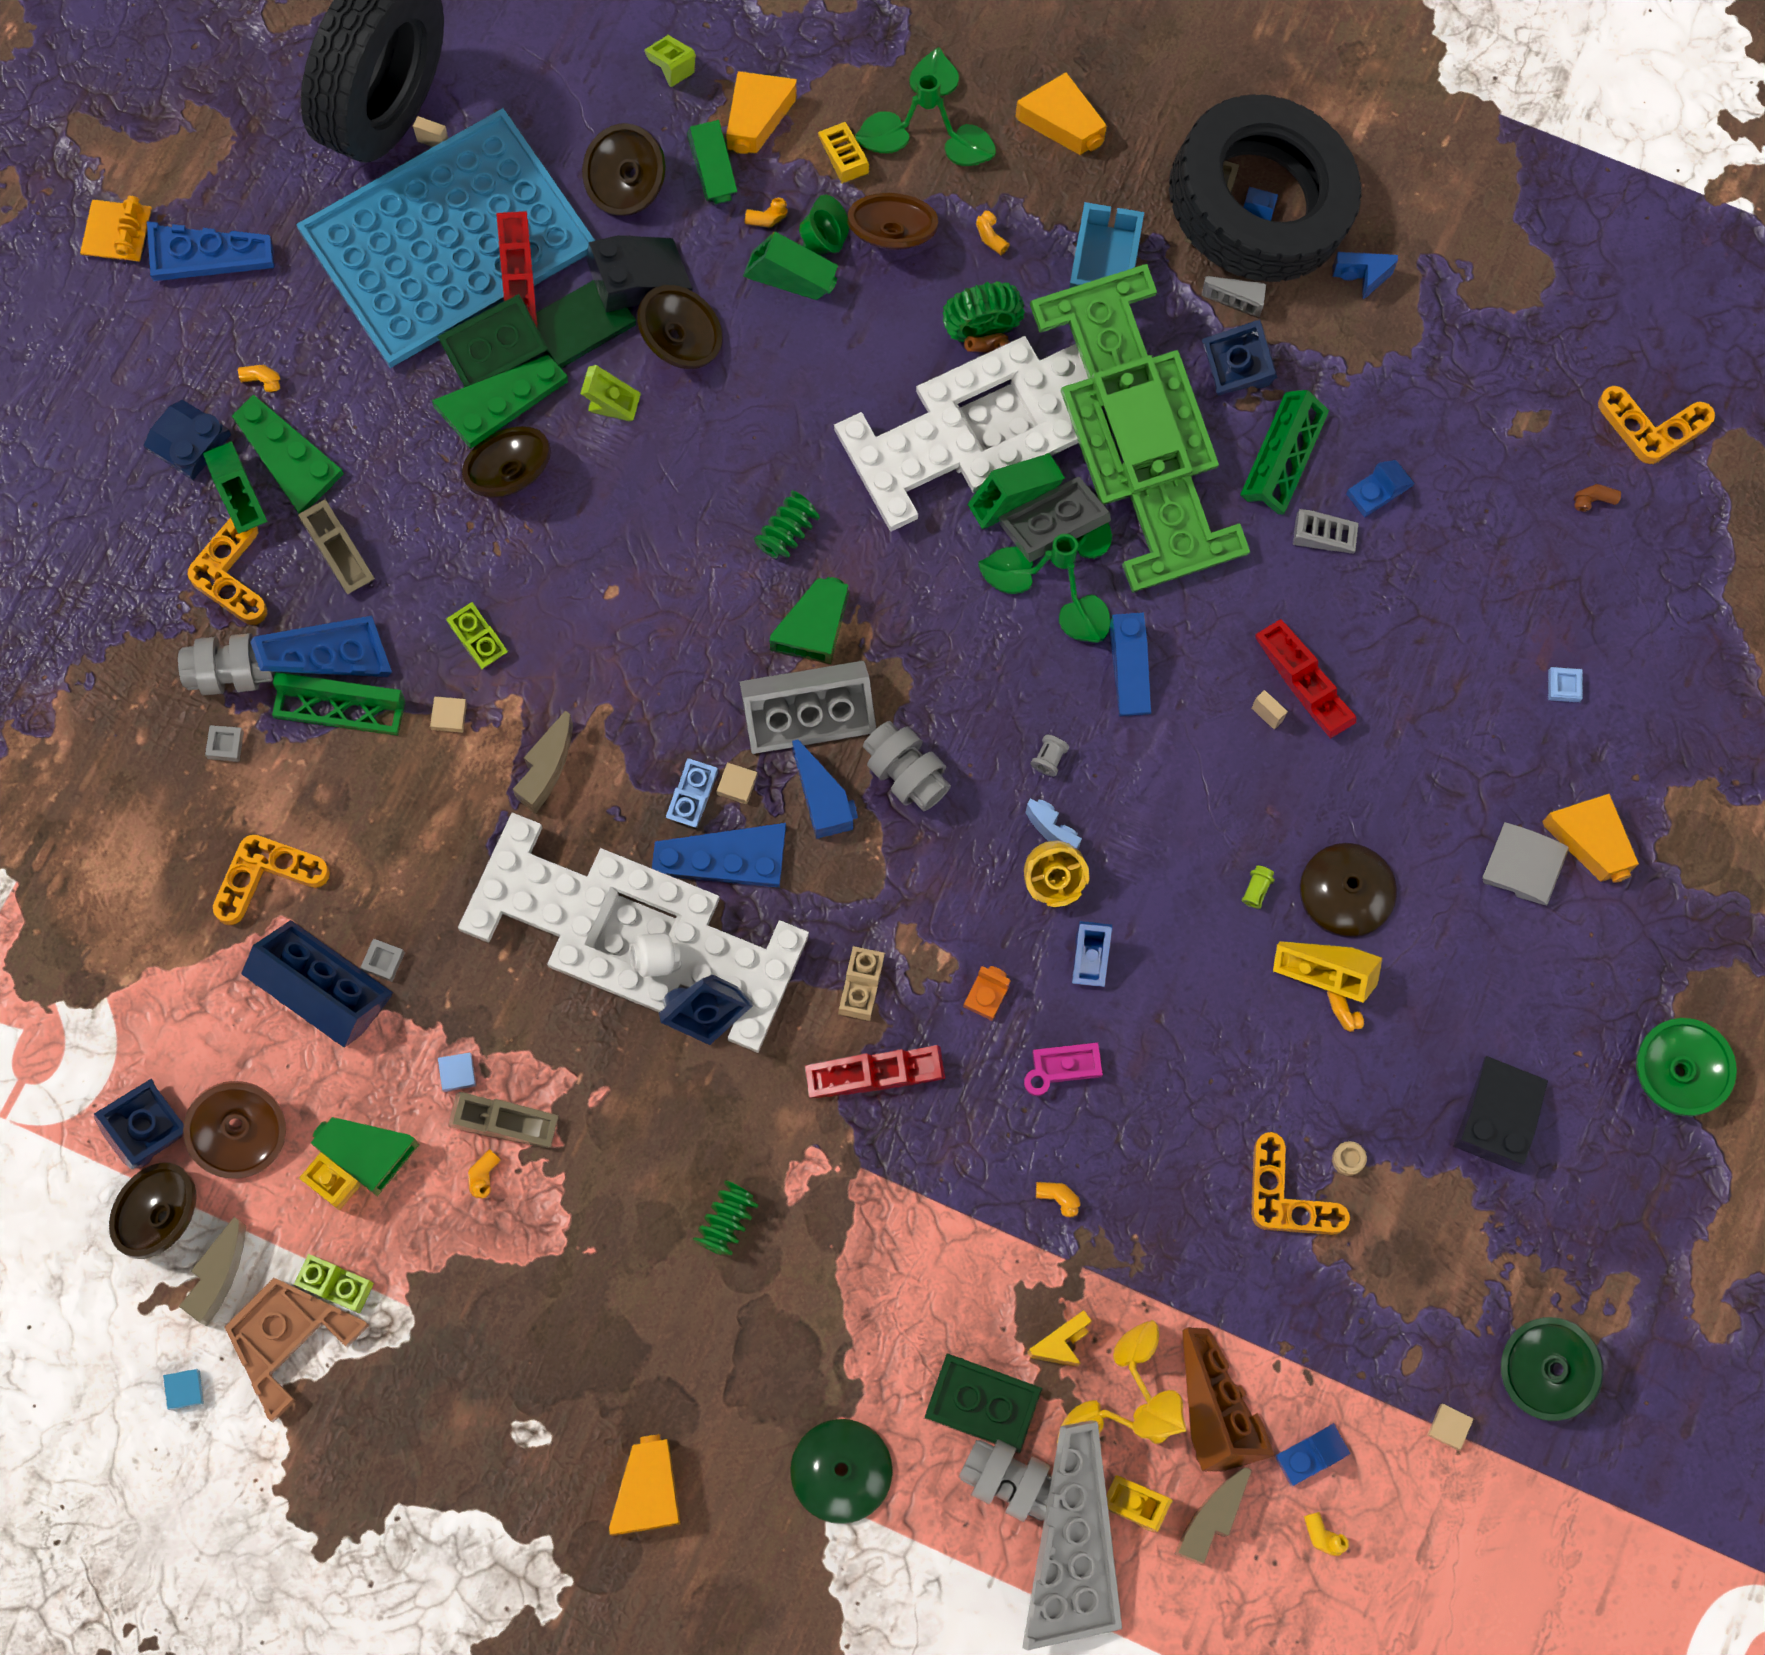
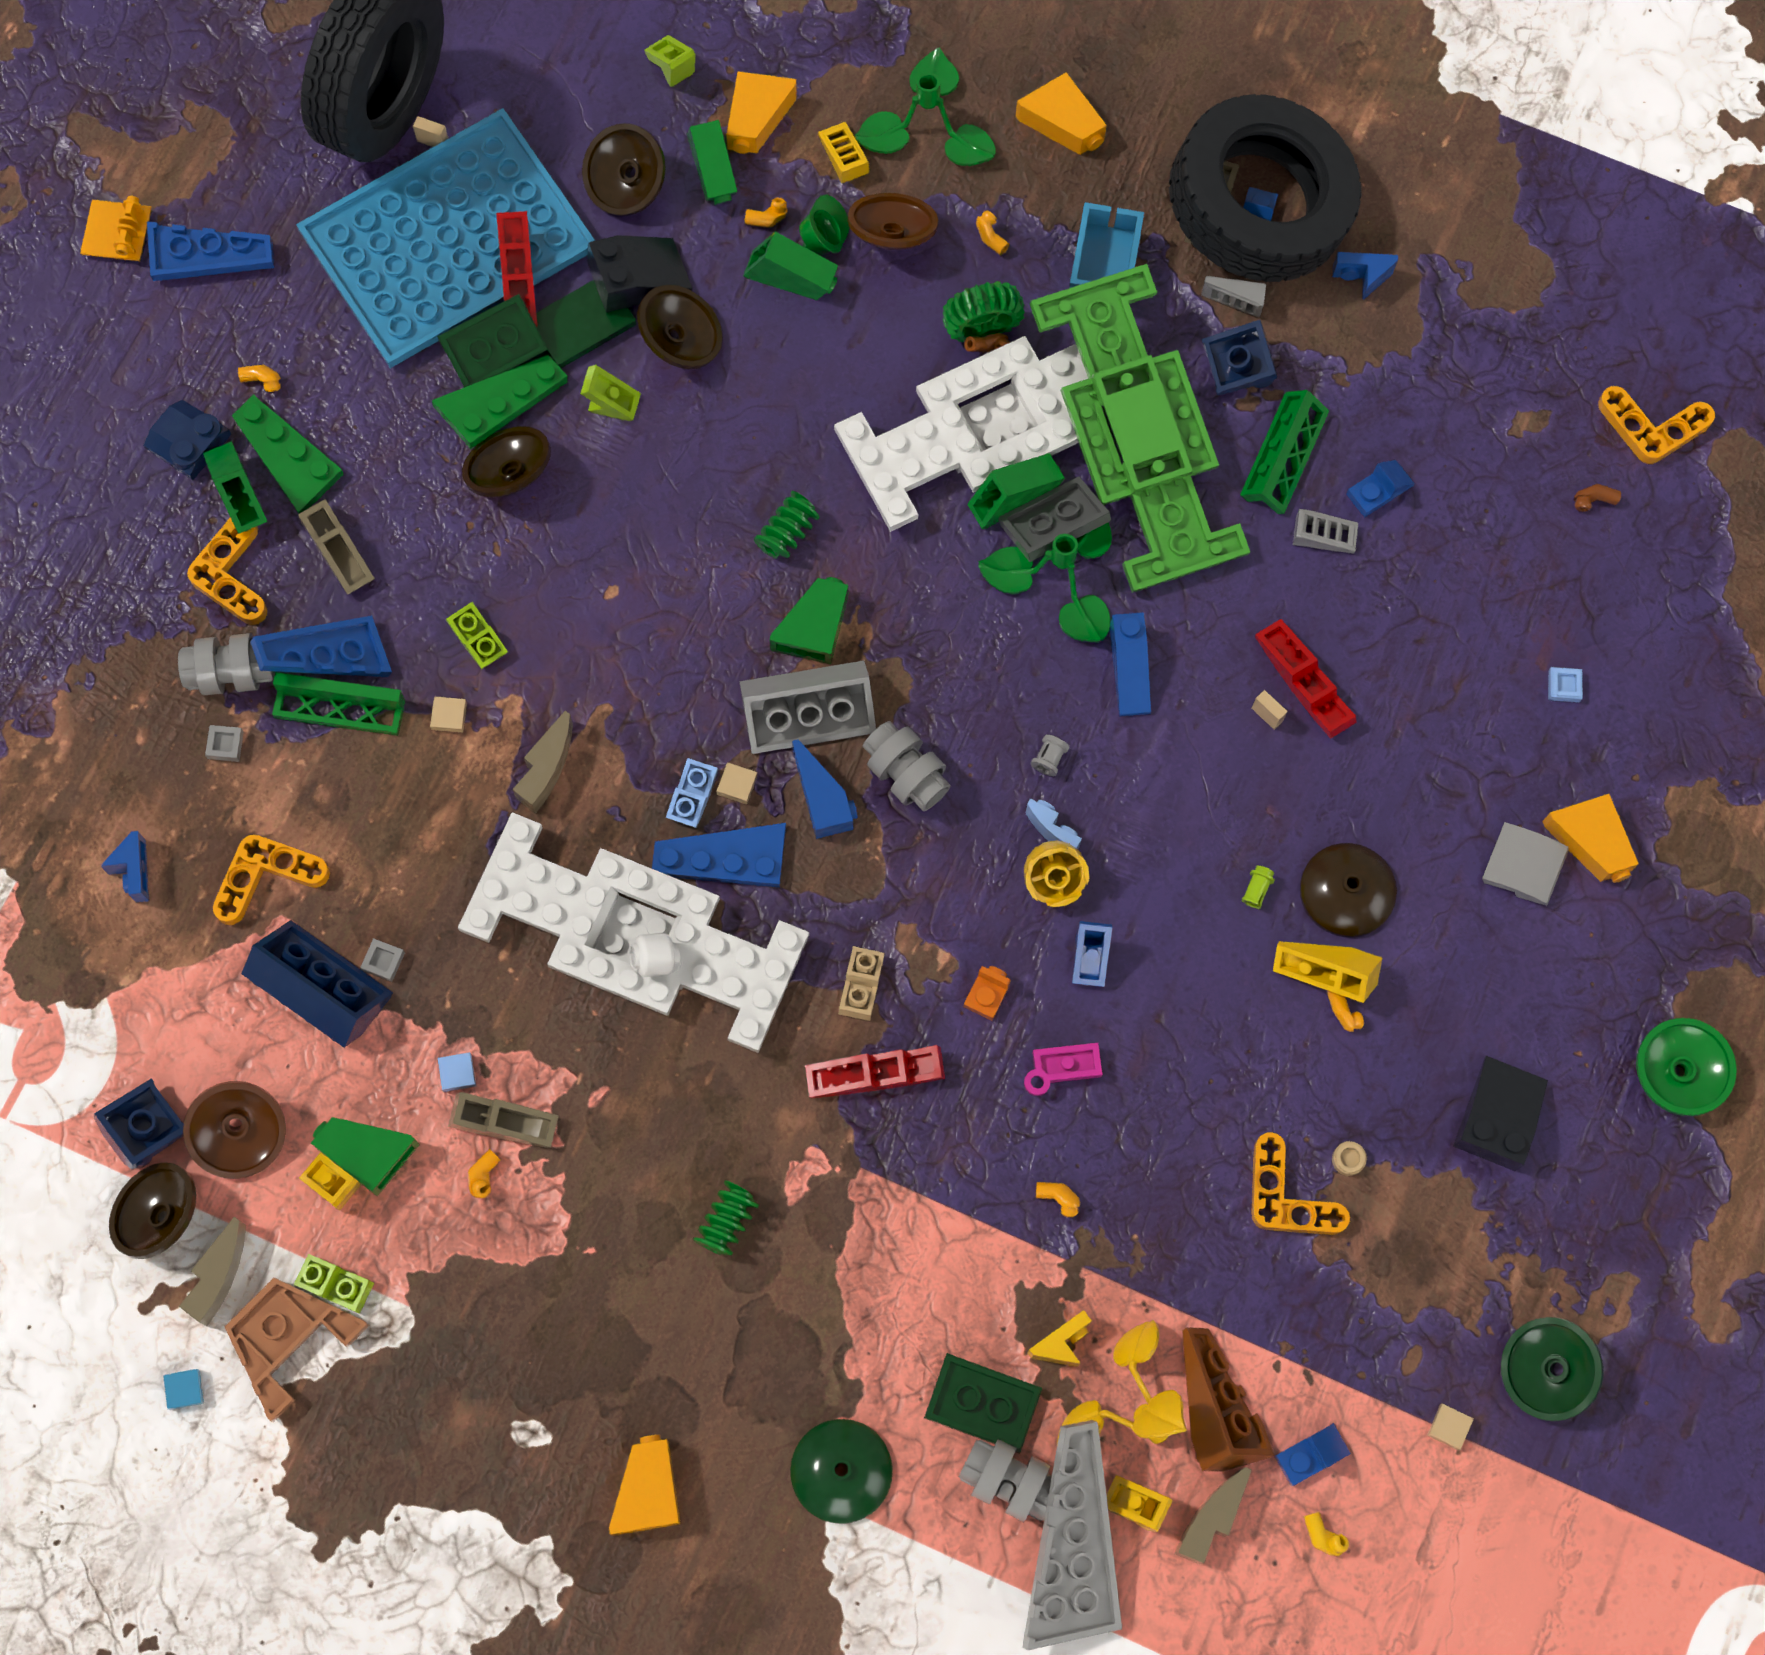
dark blue slope [659,975,753,1045] -> none
none -> blue slope [101,831,149,903]

